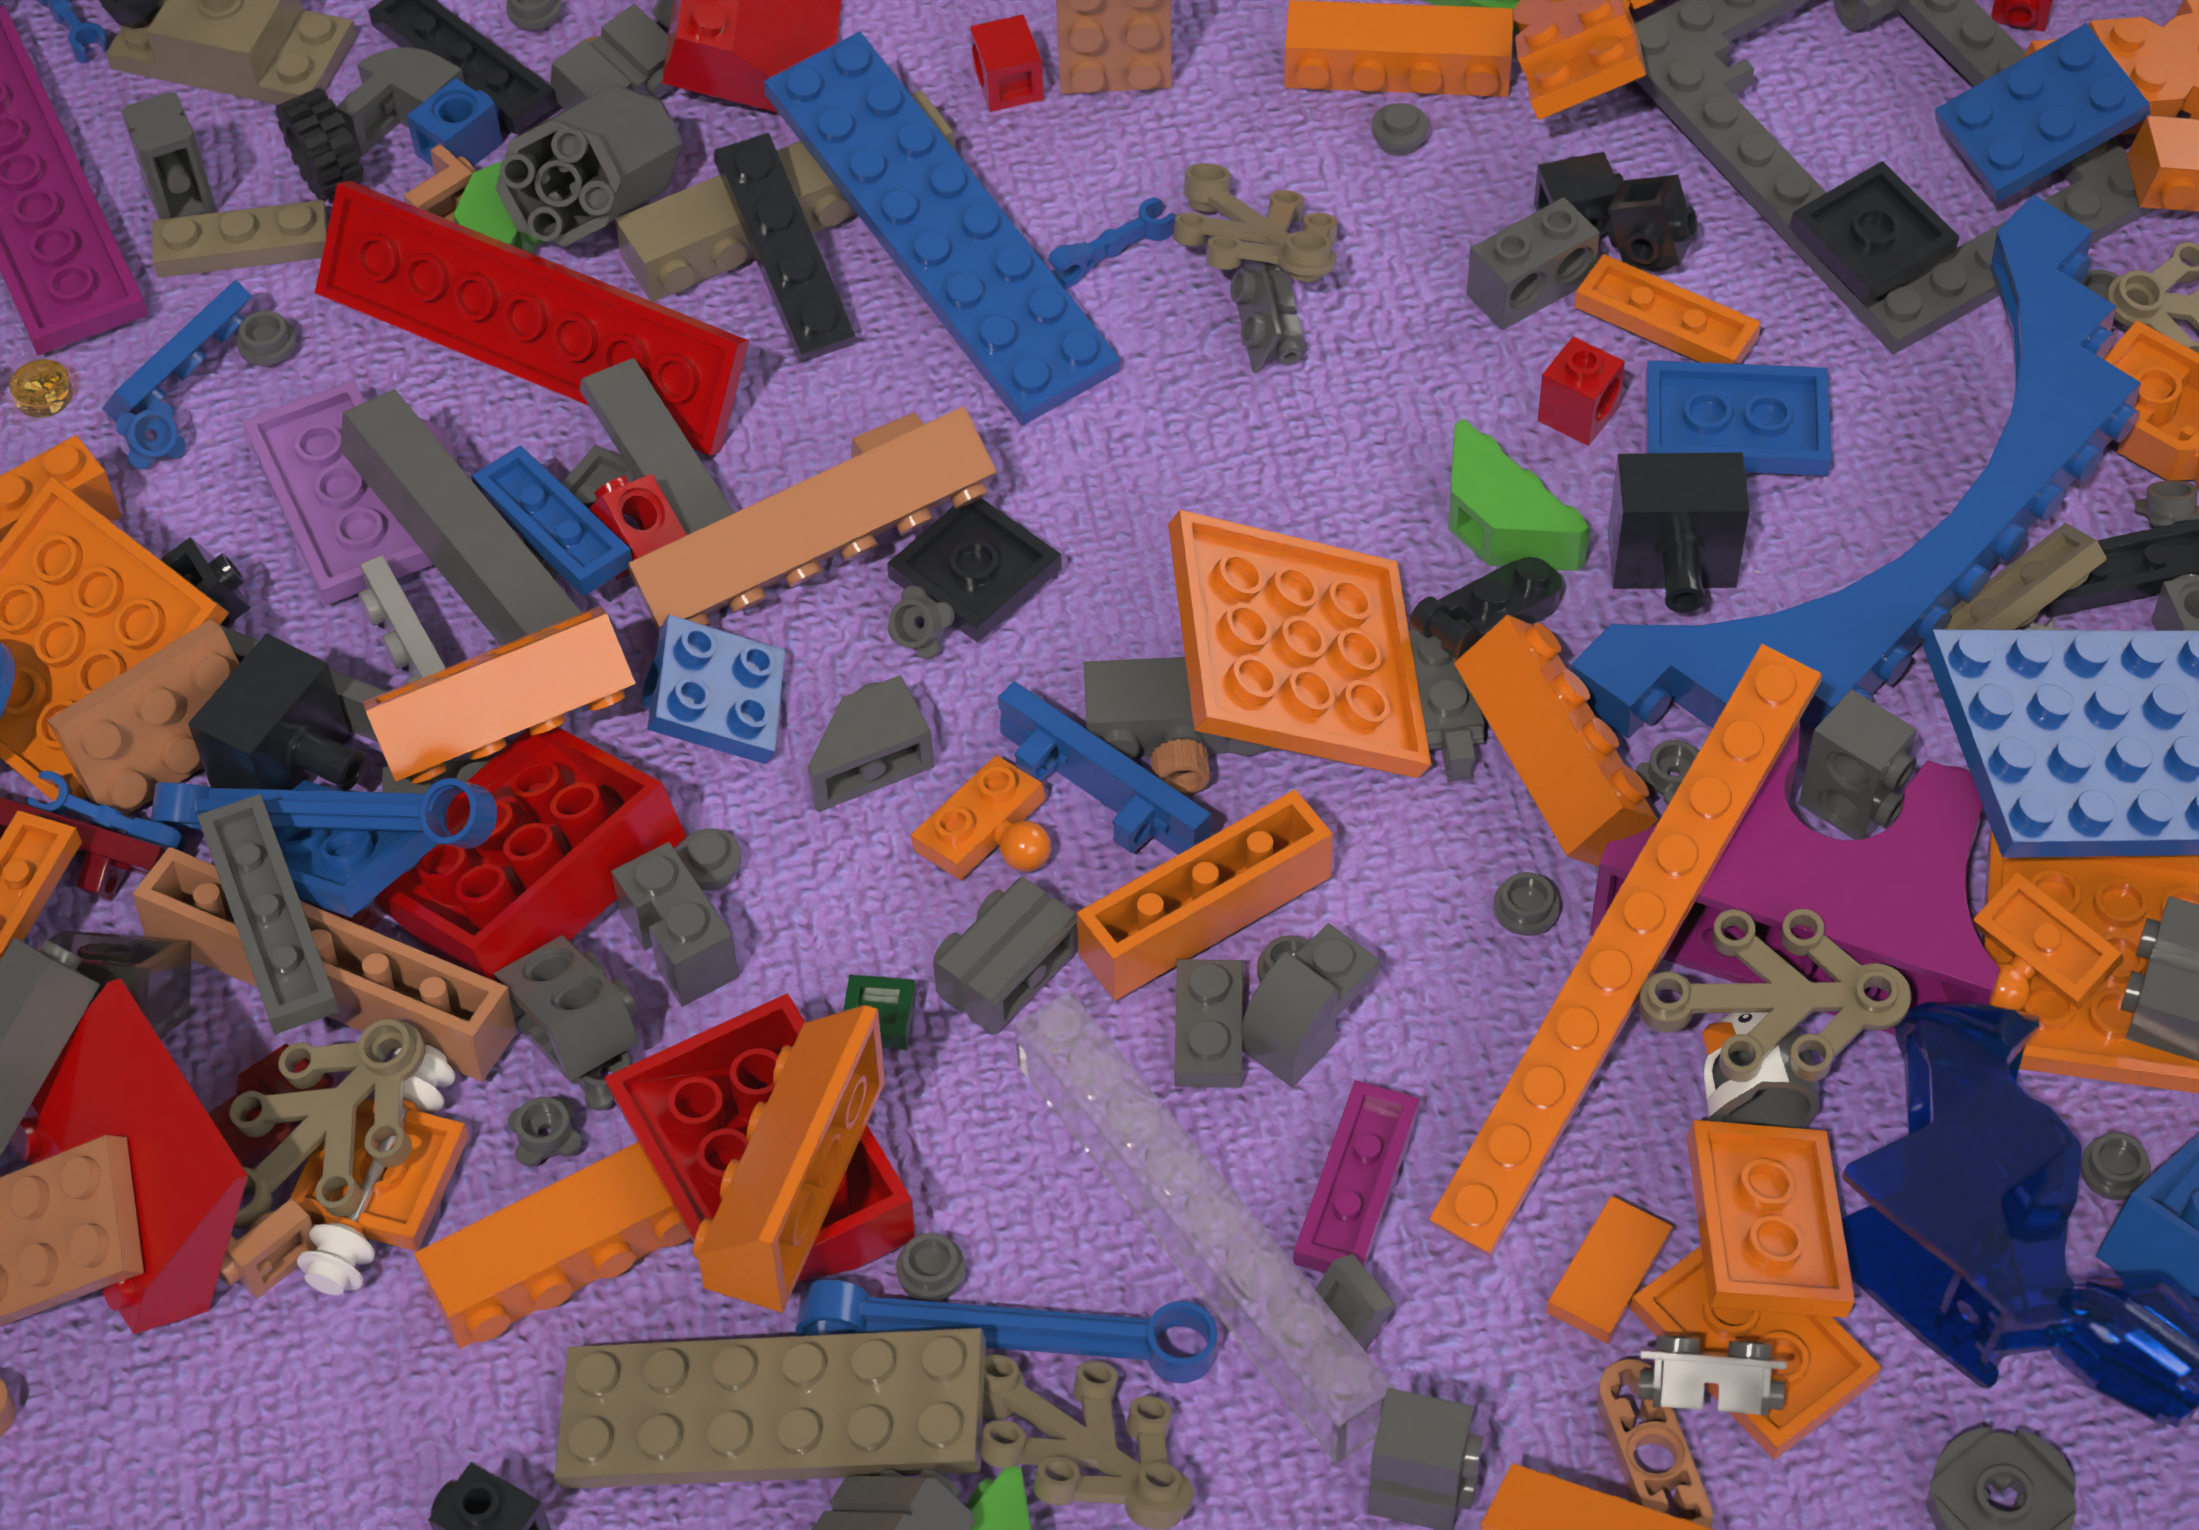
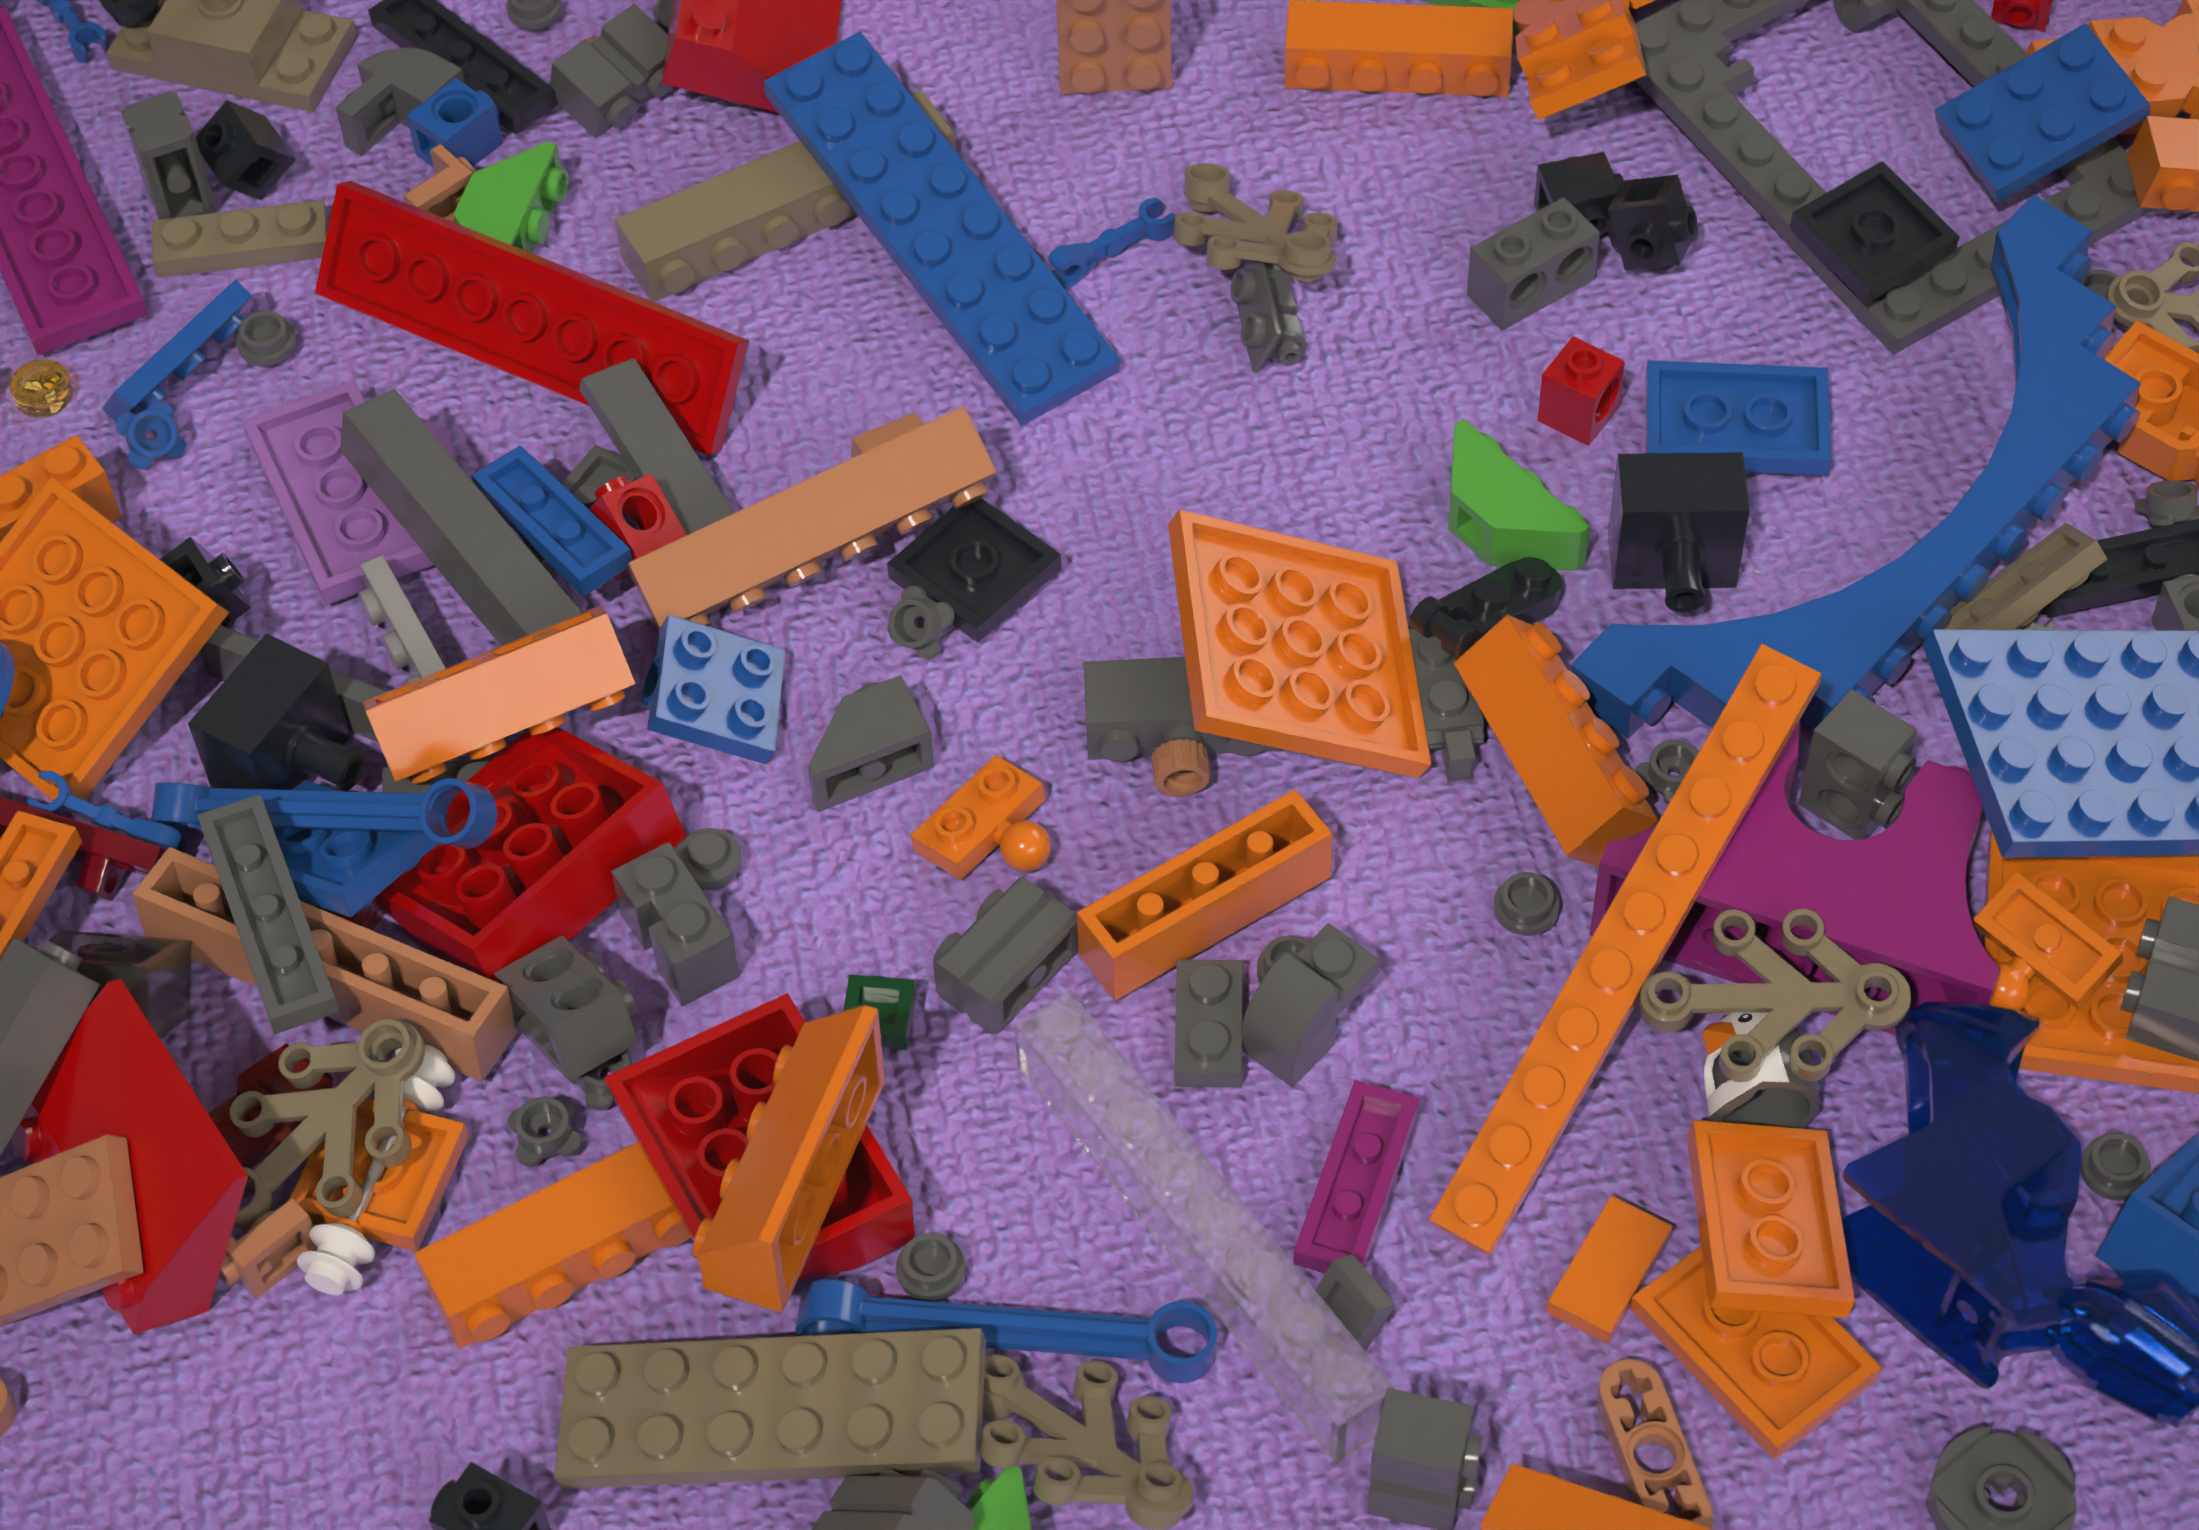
nougat plate [47,619,239,817] -> none
black tyre [275,87,365,200] -> none
dark grey brick [495,84,683,246] -> none
black plate [713,132,856,363] -> none
red brick [970,14,1044,112] -> none
blue hinge [998,681,1211,855] -> none
dark grey plate [1371,103,1429,156] -> none
orange plate [1574,254,1761,364] -> none
hinge [1638,1335,1787,1416] -> none
none -> black brick [195,100,296,201]

